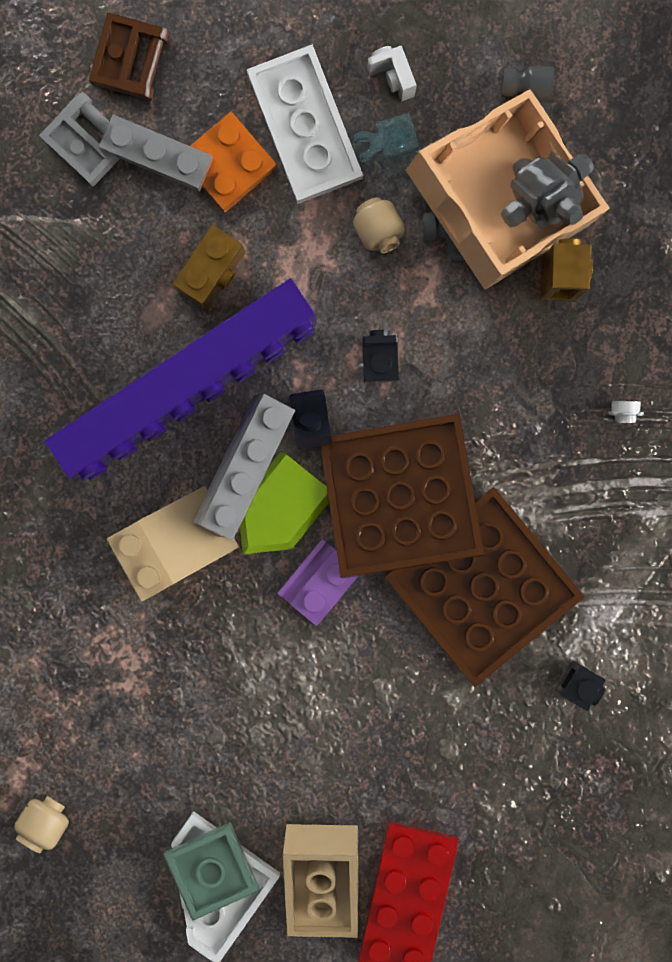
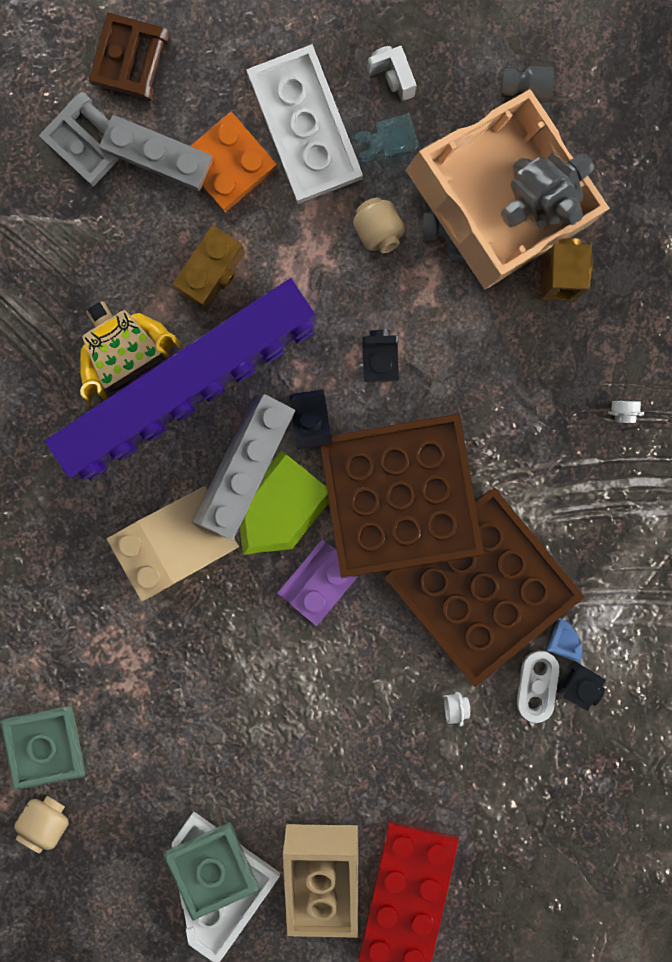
none -> sand green tile [0,705,86,791]
none -> torso [80,301,184,407]
none -> white plate [444,691,470,727]
none -> white plate [517,650,559,723]
none -> medium blue tile [545,618,582,662]

